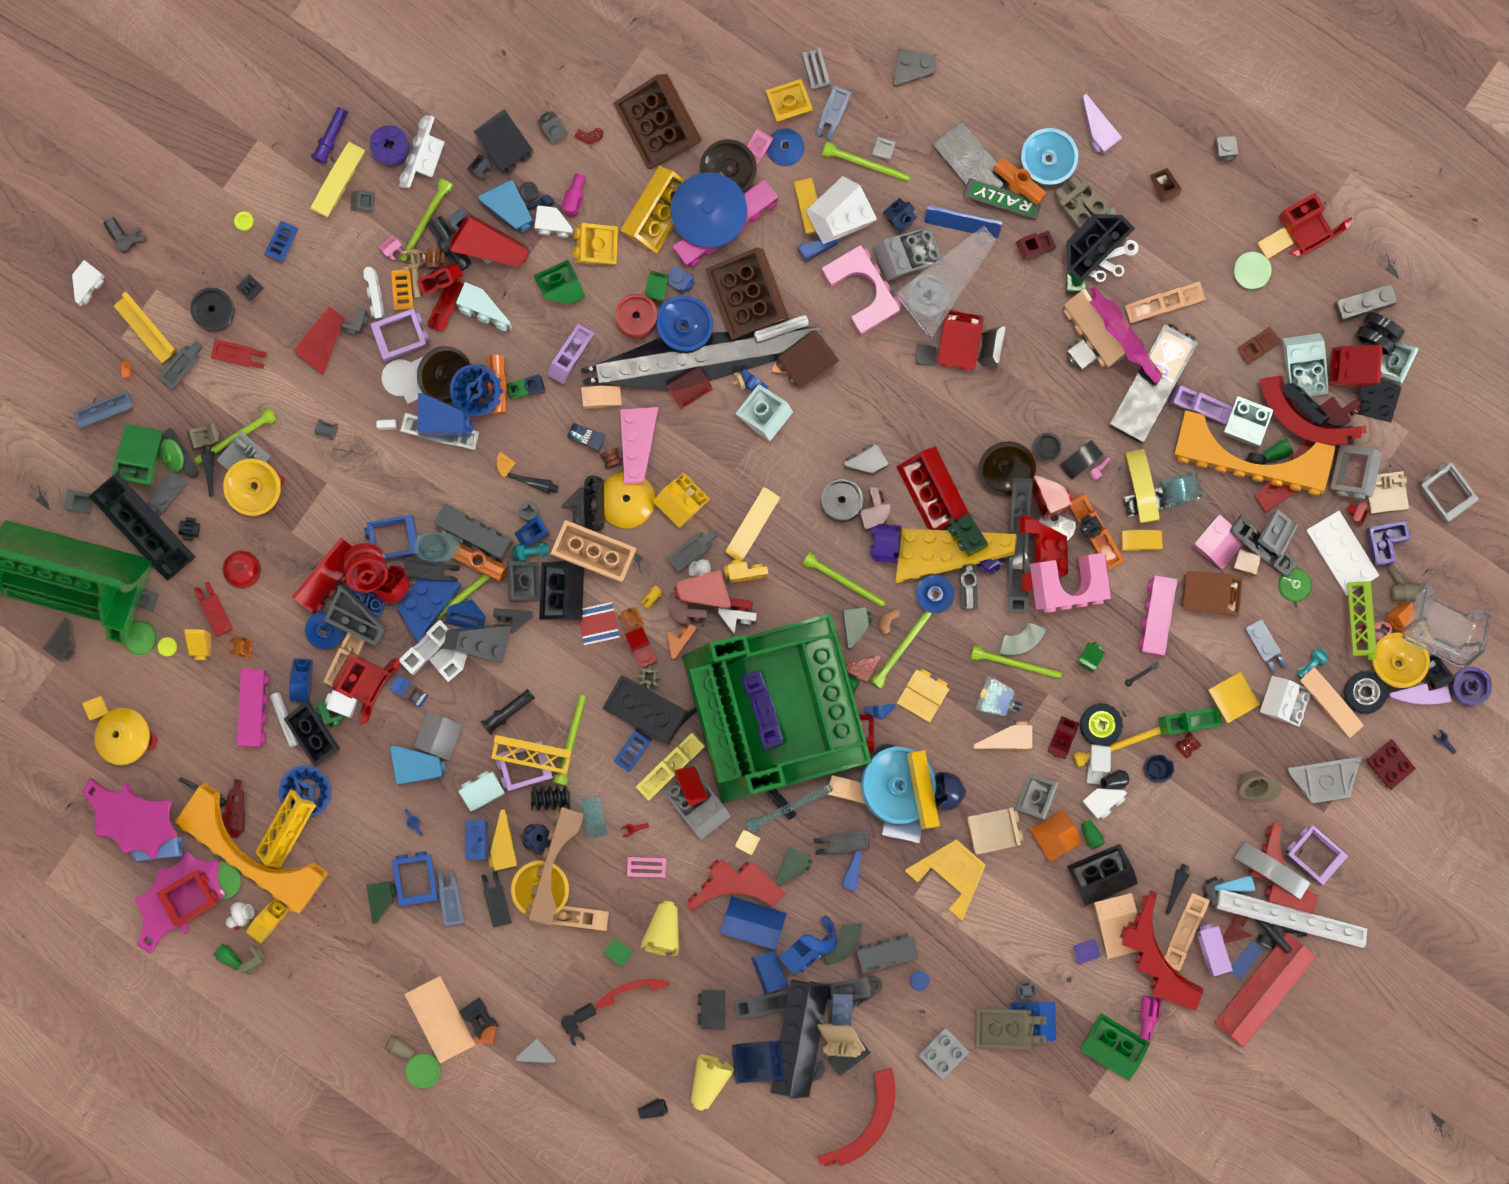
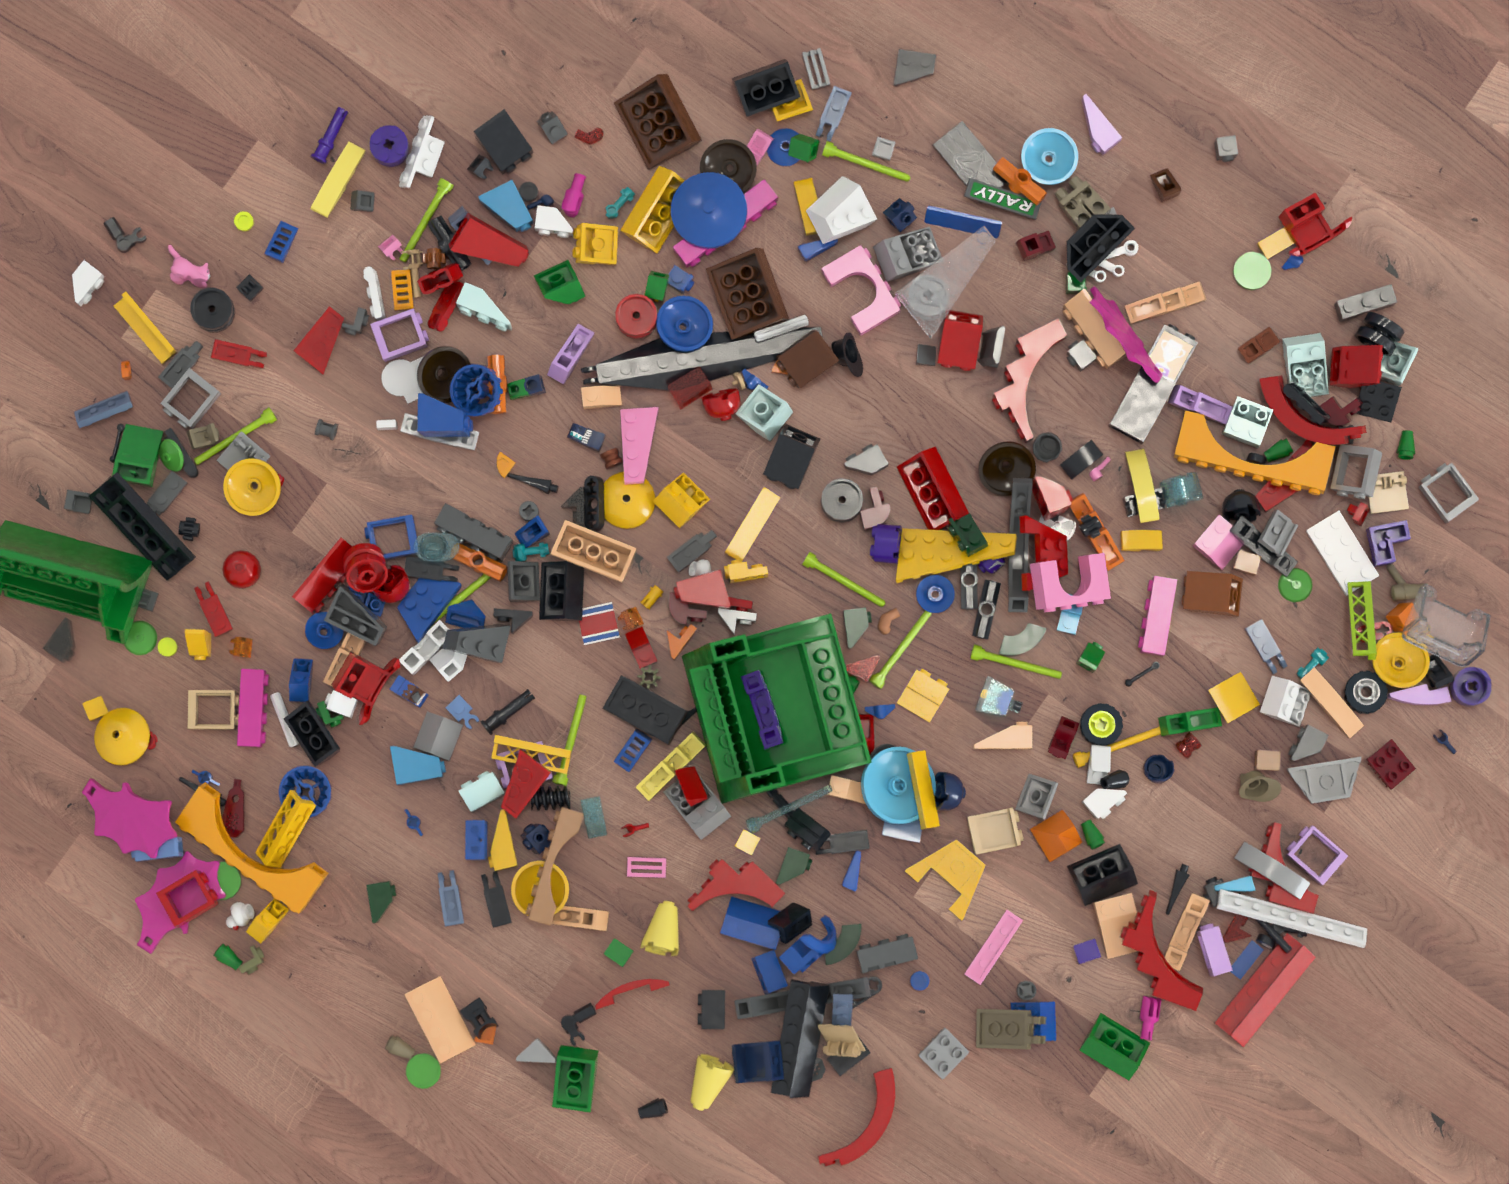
black piece [200,444,215,497] -> none
blue window [392,851,439,907] -> none
none -> black hinge [109,424,125,463]
none -> light grey window [160,368,221,429]
none -> bright pink animal [168,245,210,288]
none -> tan window [188,690,240,730]
none -> blue piece [192,770,220,786]
none -> medium blue plate [446,695,479,729]
none -> red wing [501,749,551,818]
none -> green slope [552,1045,599,1112]
none -> teal bar [605,187,635,219]
none -> red cylinder [702,388,741,421]
none -> black slope [732,59,800,117]
none -> black slope [763,424,820,489]
none -> black panel [768,903,812,944]
none -> black brick [784,808,831,851]
none -> green panel [788,134,820,162]
none -> black piece [831,332,863,377]
none -> bright pink plate [964,910,1023,985]
none -> black piece [972,580,1001,640]
none -> arch [992,319,1067,443]
none -> medium azure slope [1057,594,1083,635]
none -> black cylinder [1222,489,1261,523]
none -> panel [1254,750,1281,771]
none -> blue piece [1282,256,1304,270]
none -> slope [1288,725,1329,761]
none -> green cone [1396,430,1416,460]

